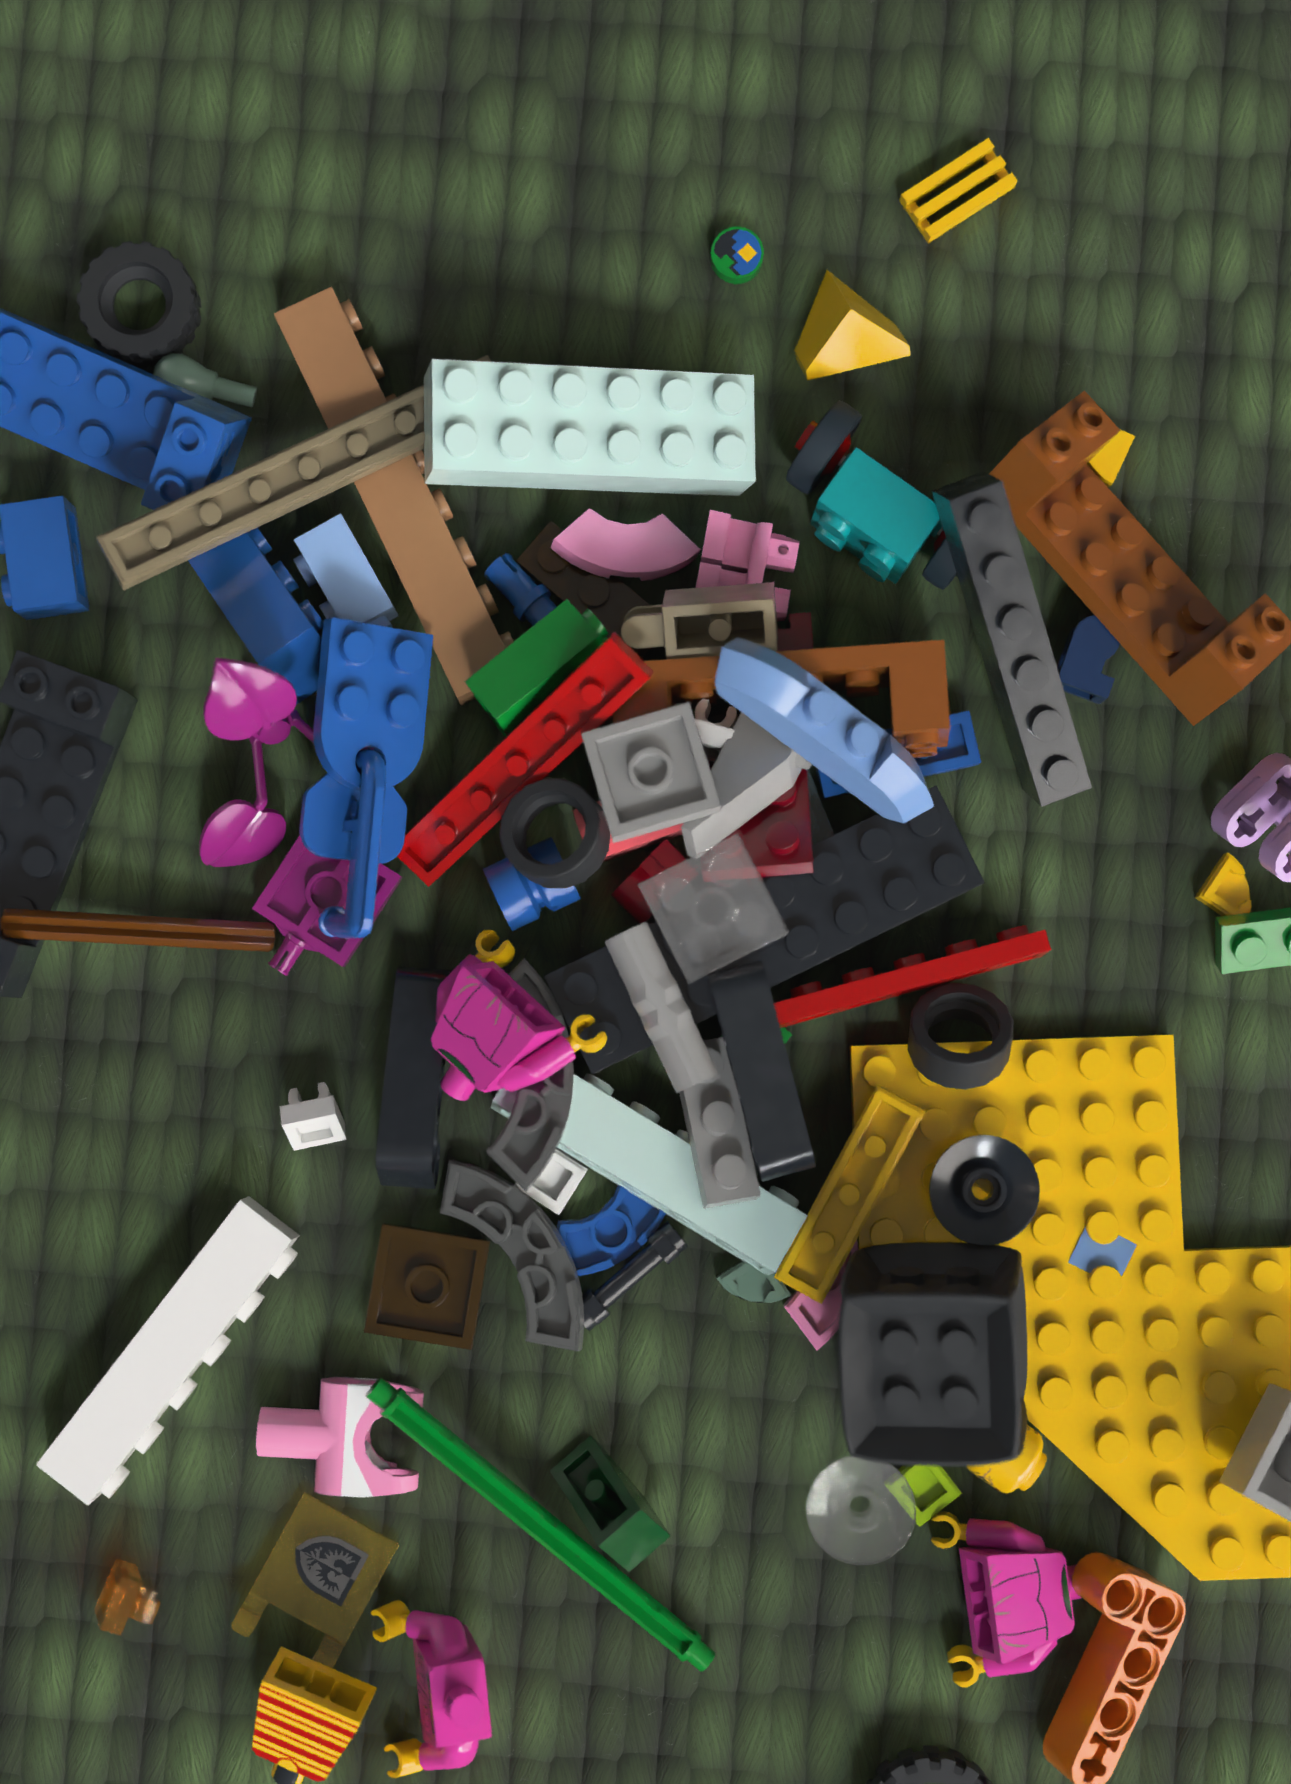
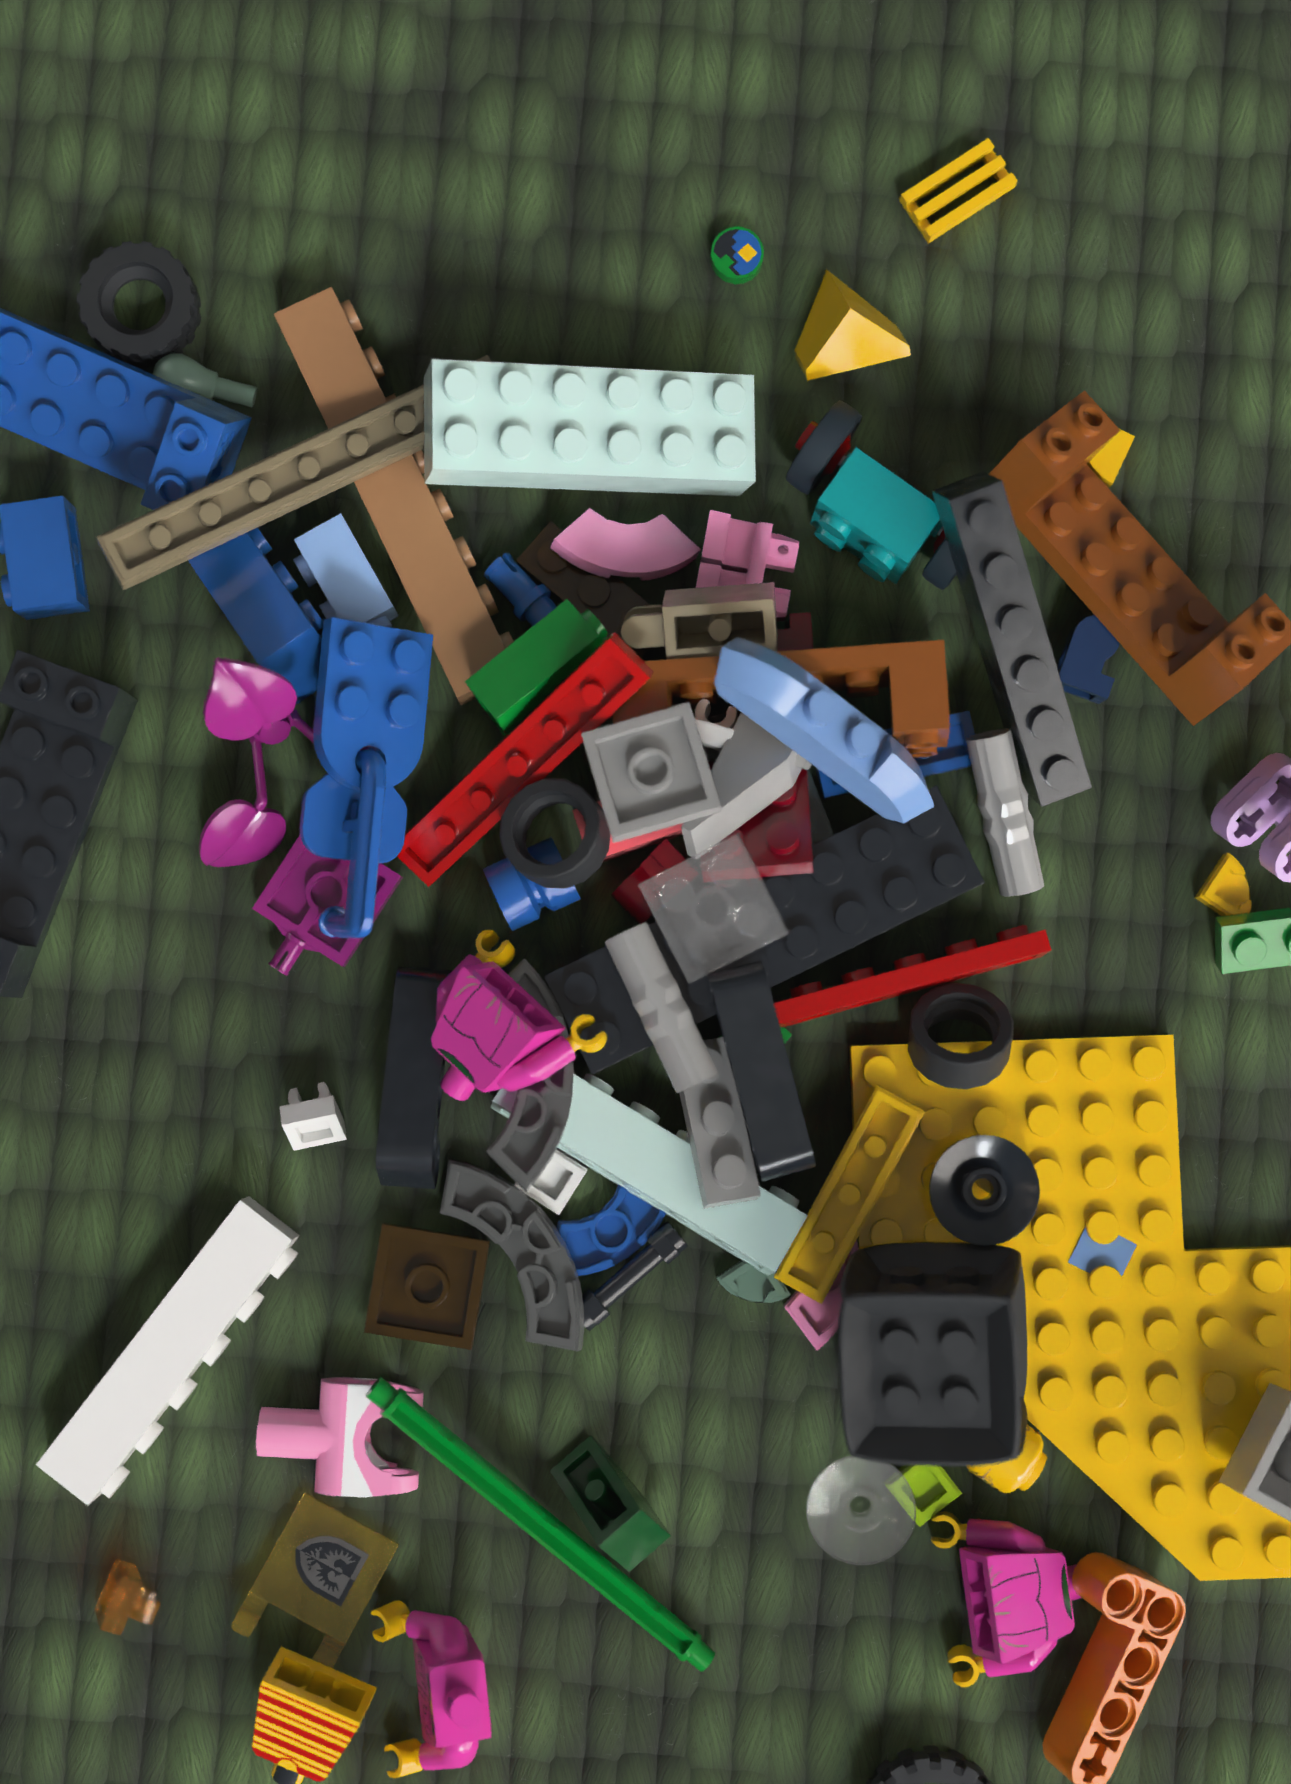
reddish brown axle [1,908,275,952] -> none
none -> light grey axle [966,728,1044,897]

